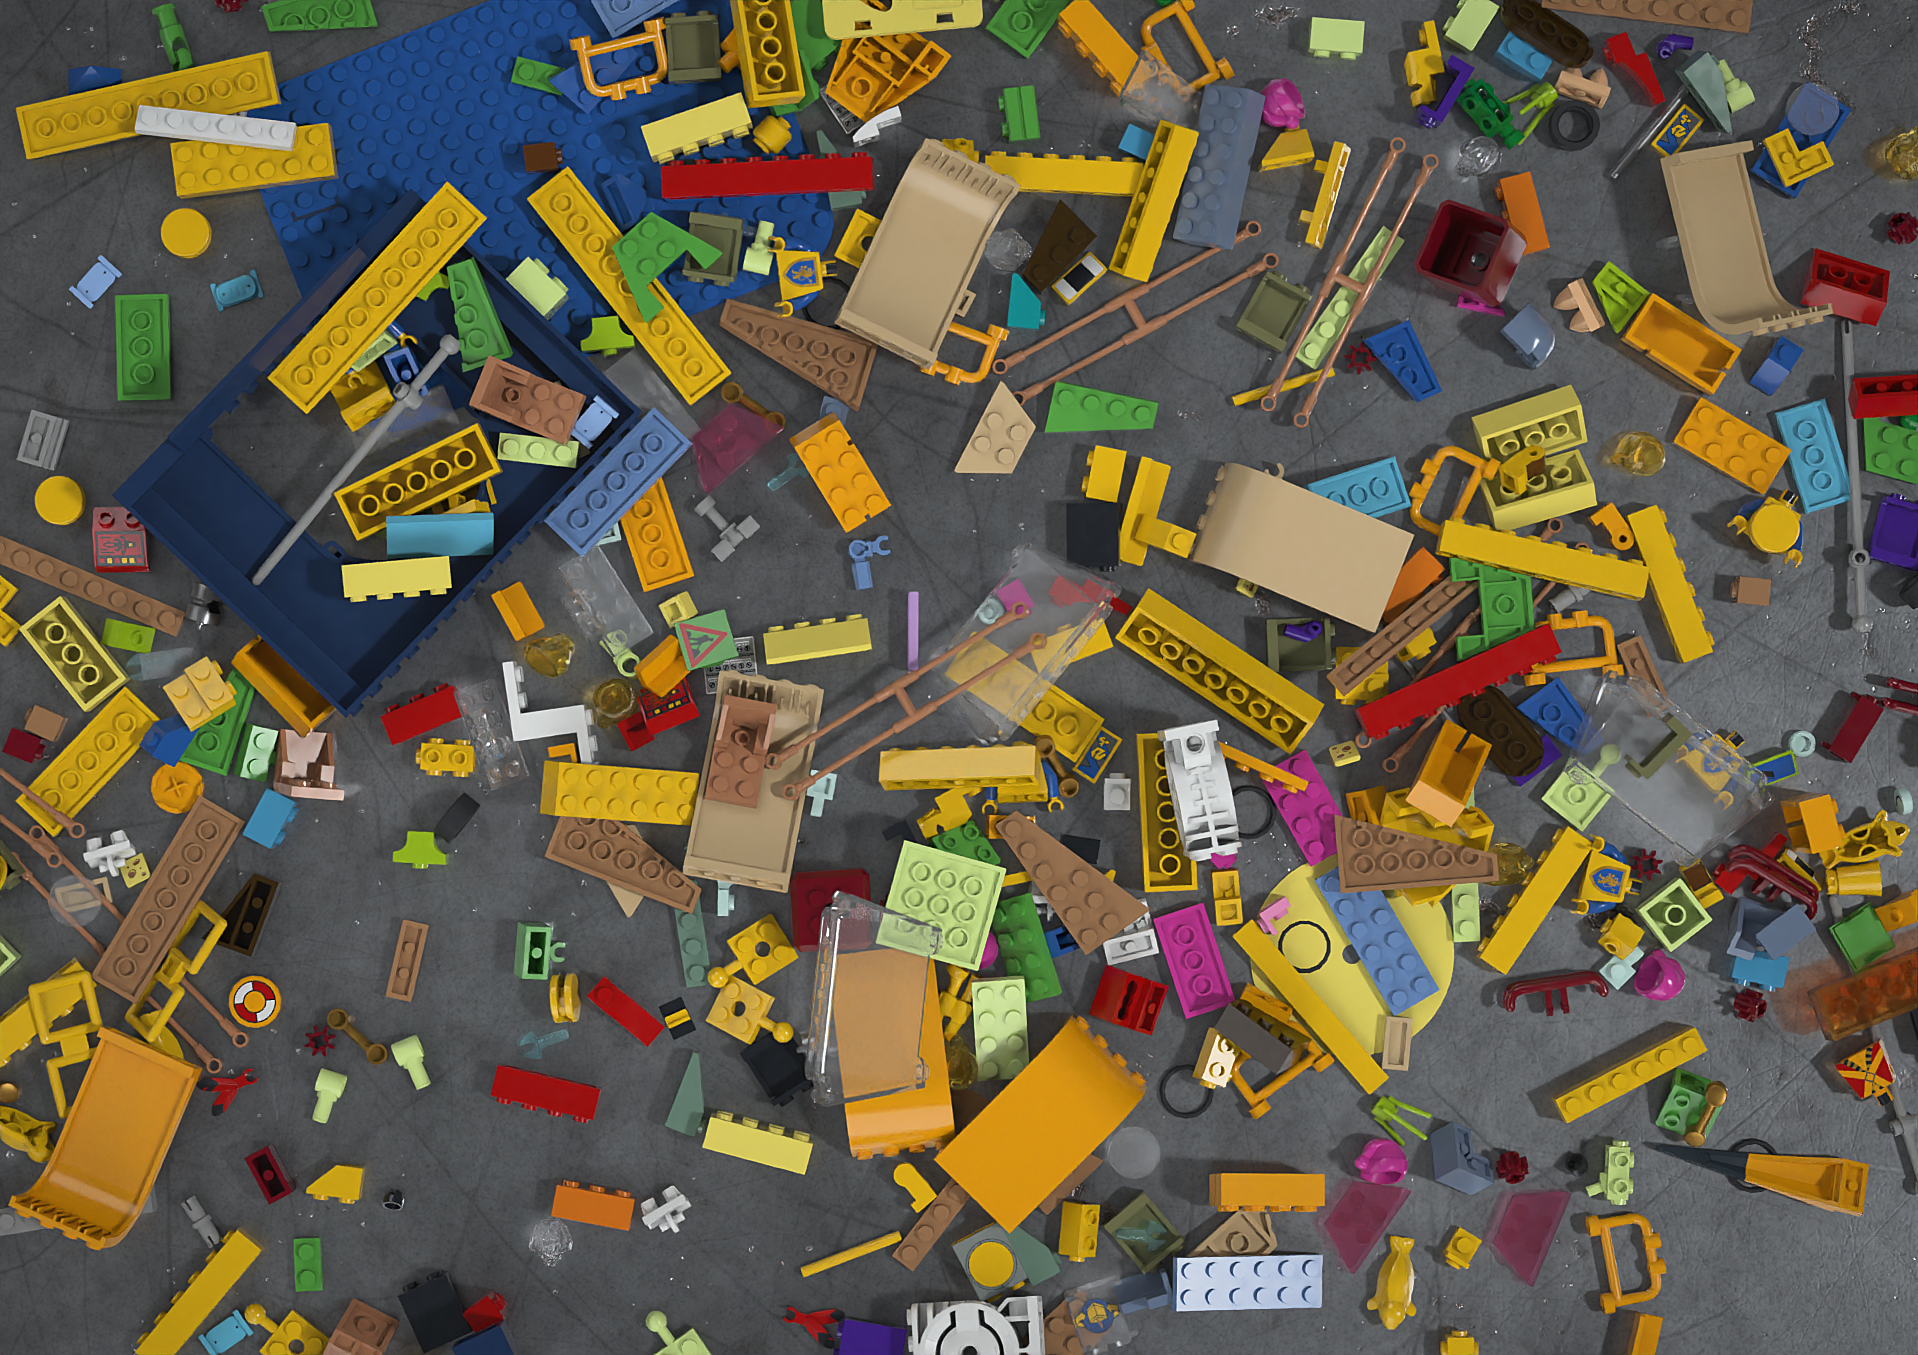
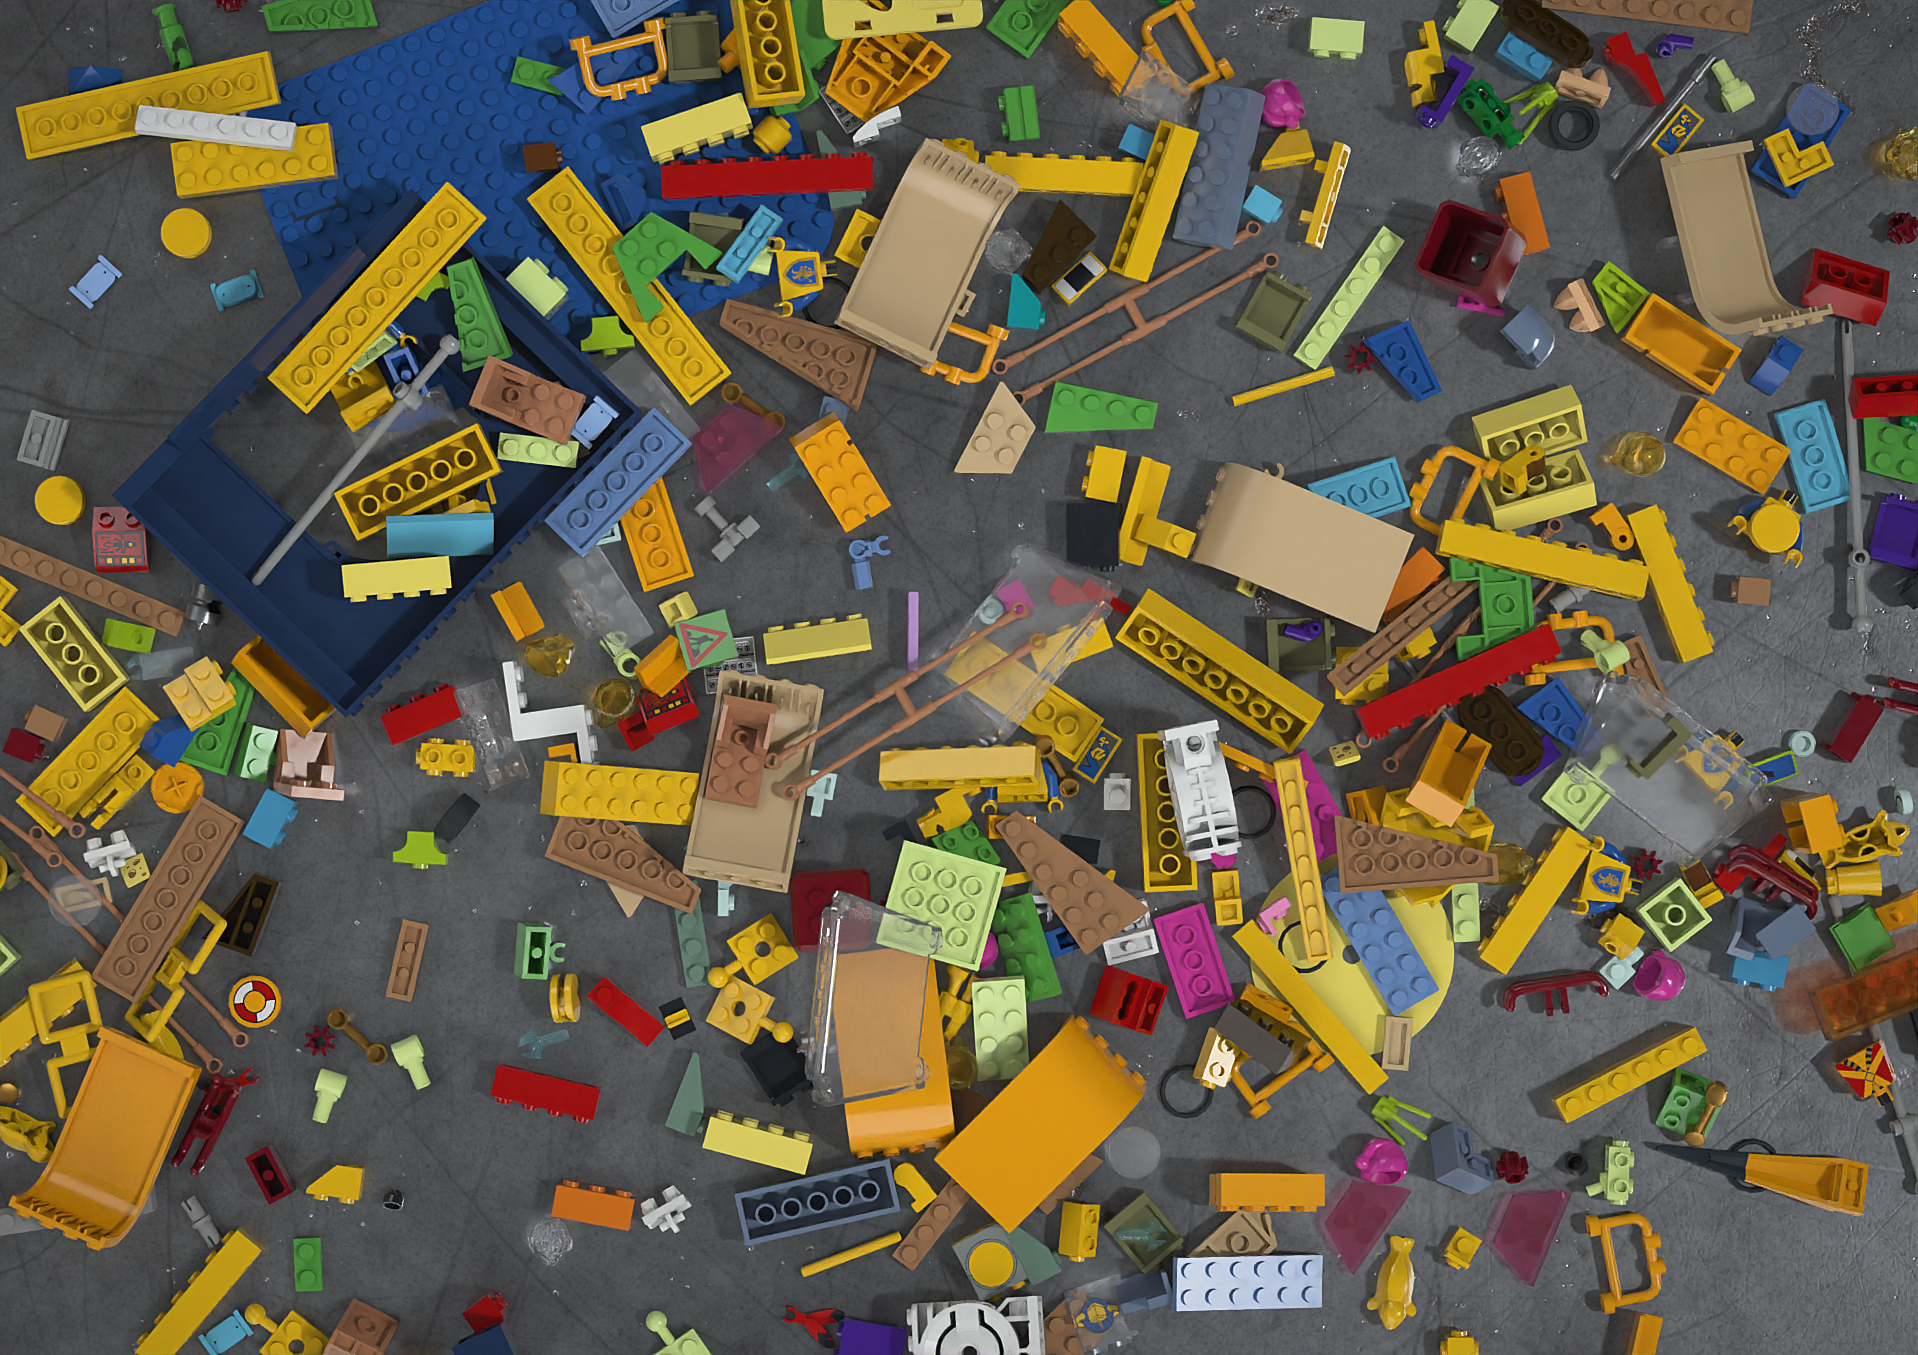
bright green plate [115,294,172,401] -> none
black panel [398,1270,473,1354] -> none
nougat bar [1260,137,1439,429] -> none
sand green slope [1674,50,1732,133] -> none
dark red gear [1734,988,1767,1023] -> none
none -> yellow plate [79,754,156,830]
none -> dark red piece [171,1073,242,1177]
none -> medium azure tile [716,204,783,284]
none -> sand blue brick [734,1157,901,1246]
none -> medium azure brick [1241,185,1283,226]
none -> yellow tile [1273,756,1333,963]
none -> yellowish green pin [1580,630,1630,673]

